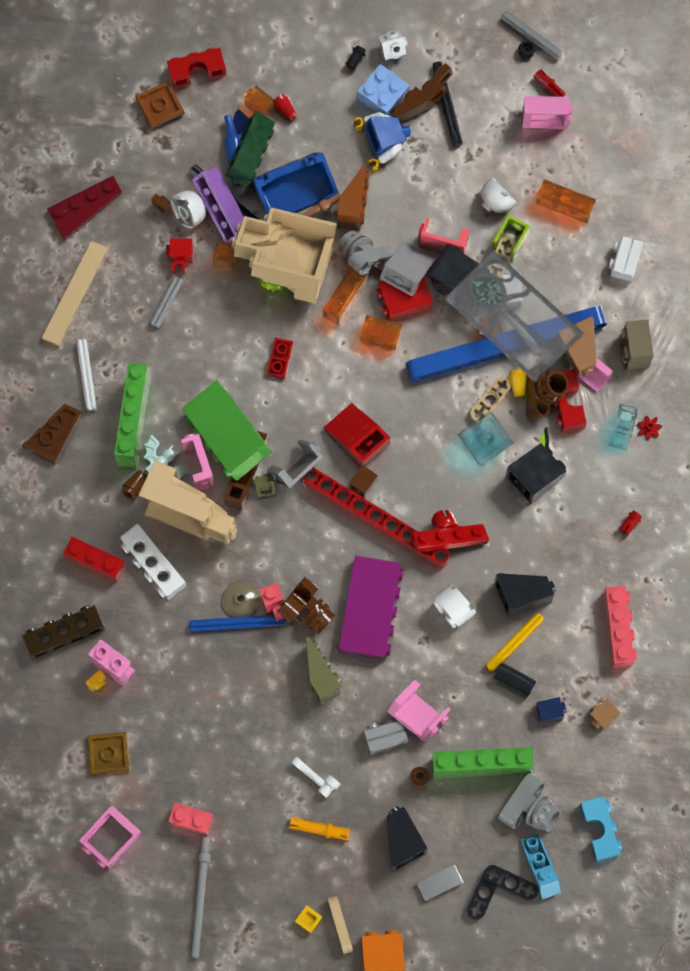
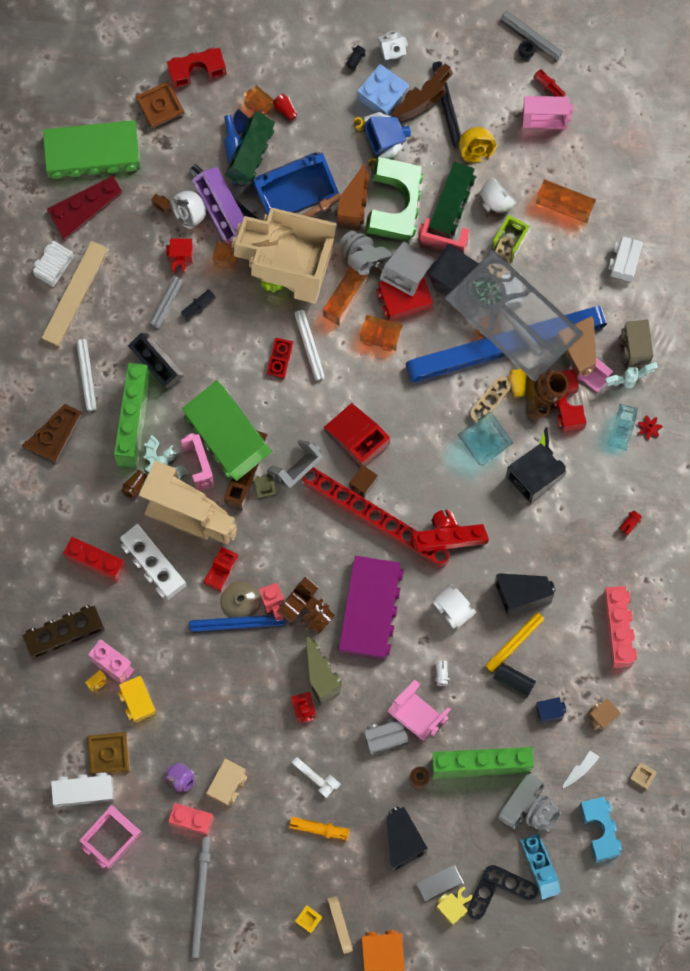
none -> white brick [33,241,74,287]
none -> bright green brick [43,120,141,179]
none -> white brick [51,773,114,808]
none -> yellow brick [118,676,157,724]
none -> black brick [128,333,184,388]
none -> medium lavender head [165,763,195,792]
none -> black axle [181,289,216,320]
none -> red slope [203,547,239,592]
none -> tan brick [206,759,248,807]
none -> red brick [291,692,316,724]
none -> white axle [295,310,324,381]
none -> arch [365,157,423,242]
none -> dark green brick [428,161,477,239]
none -> white pin [434,661,450,686]
none -> light yellow brick [436,887,473,926]
none -> yellow cylinder [459,127,497,163]
none -> white sticker [562,751,599,789]
none -> light aqua animal [605,362,658,388]
none -> tan tile [630,762,657,790]

